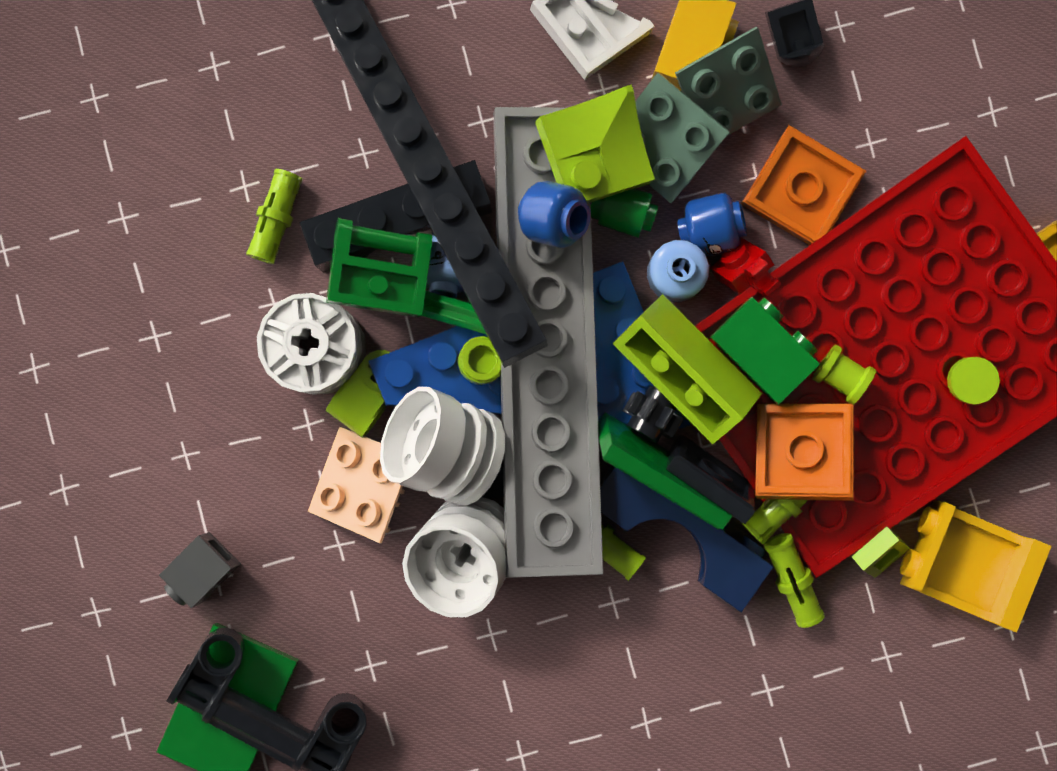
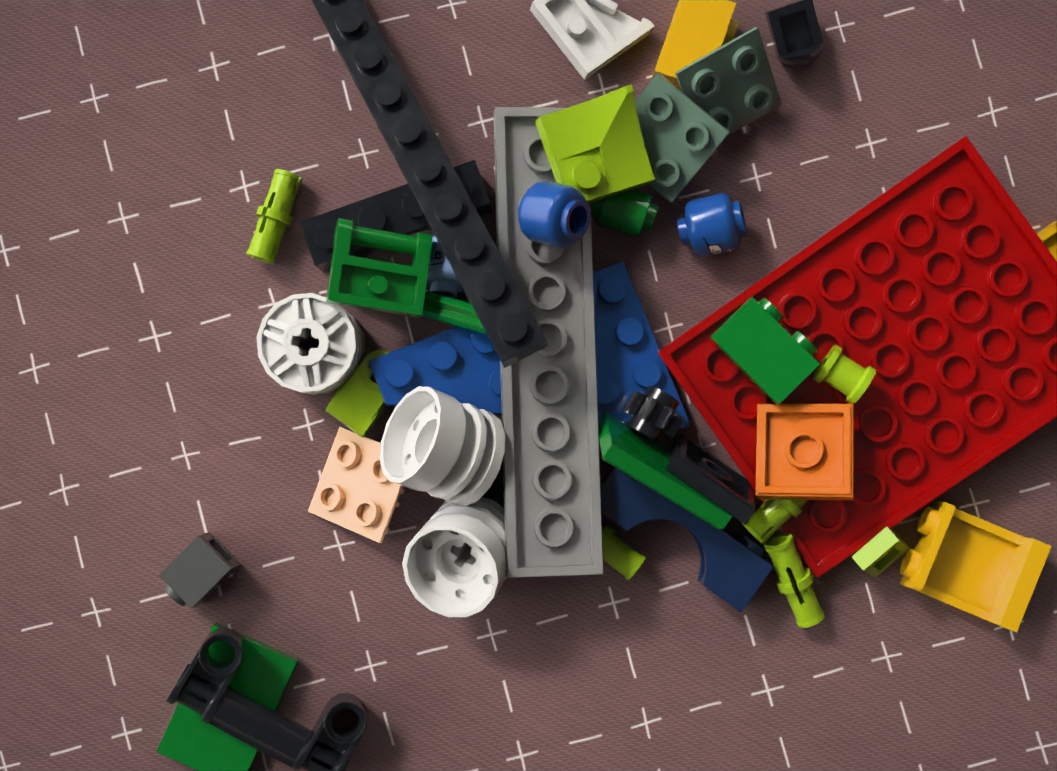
lime tile [458,336,501,385] -> none
lime brick [612,294,762,444] -> none
light blue head [647,240,709,302] -> none
red plate [710,239,781,297] -> none
orange tile [741,125,866,245] -> none
lime tile [947,357,1000,404] -> none

